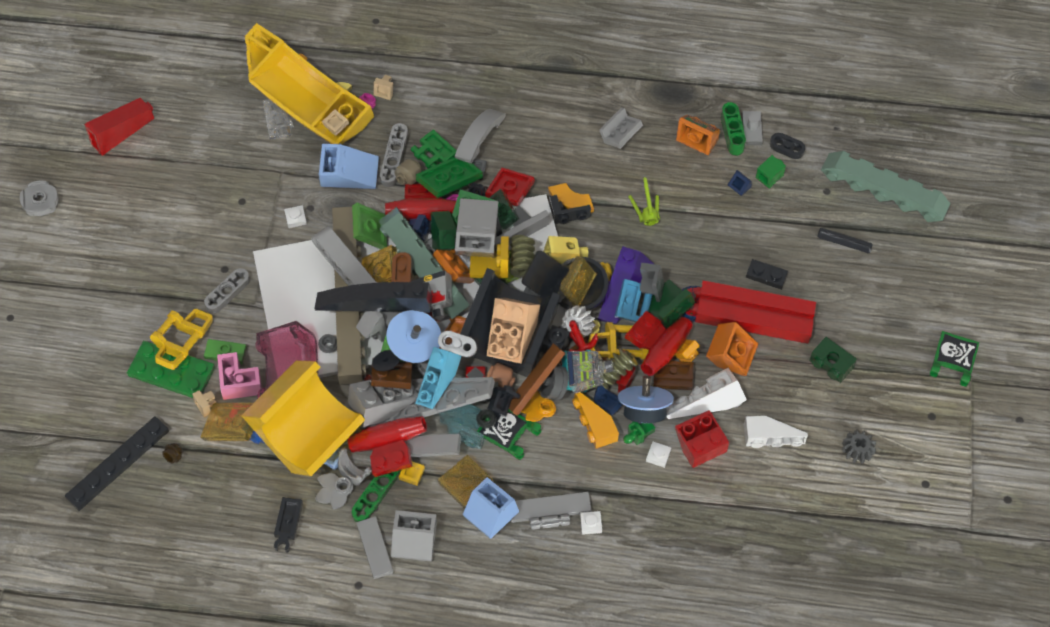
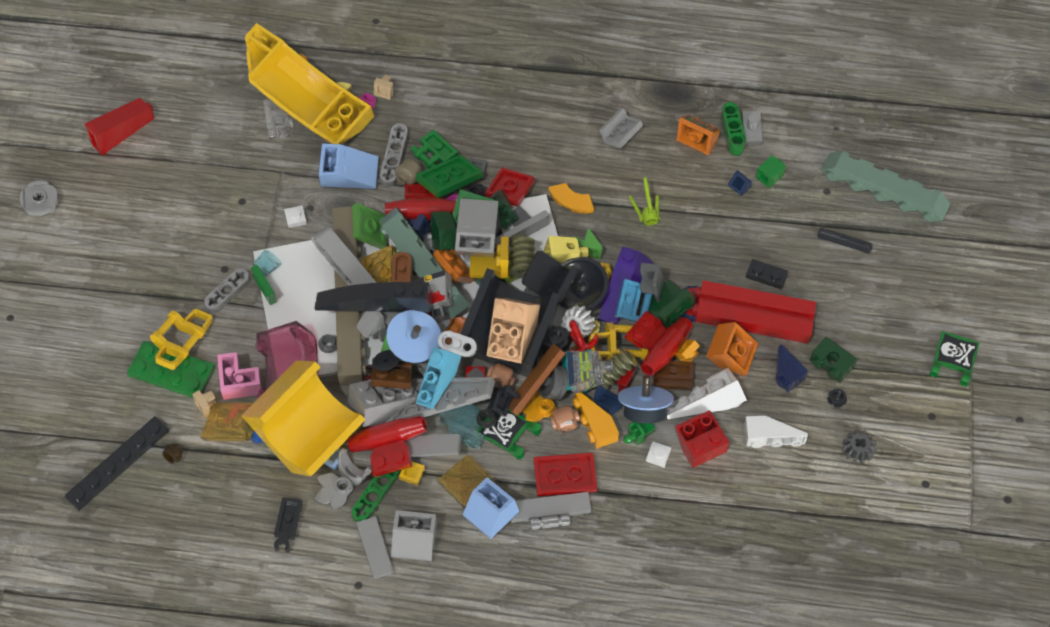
bright green plate [204,339,247,364] -> none
tan tile [322,110,349,135] -> none
light grey slope [455,109,506,163] -> none
black bracket [549,195,591,224] -> none
clear yellow plate [560,256,596,307] -> none
white plate [580,511,602,534] -> none
black plate [770,133,805,159] -> none
none -> green tile [251,265,277,305]
none -> clear light blue slope [253,250,282,277]
none -> red plate [533,452,597,497]
none -> nougat head [550,405,580,433]
none -> bright green slope [566,228,602,260]
none -> clear blue slope [775,344,808,393]
none -> black plate [827,389,847,408]

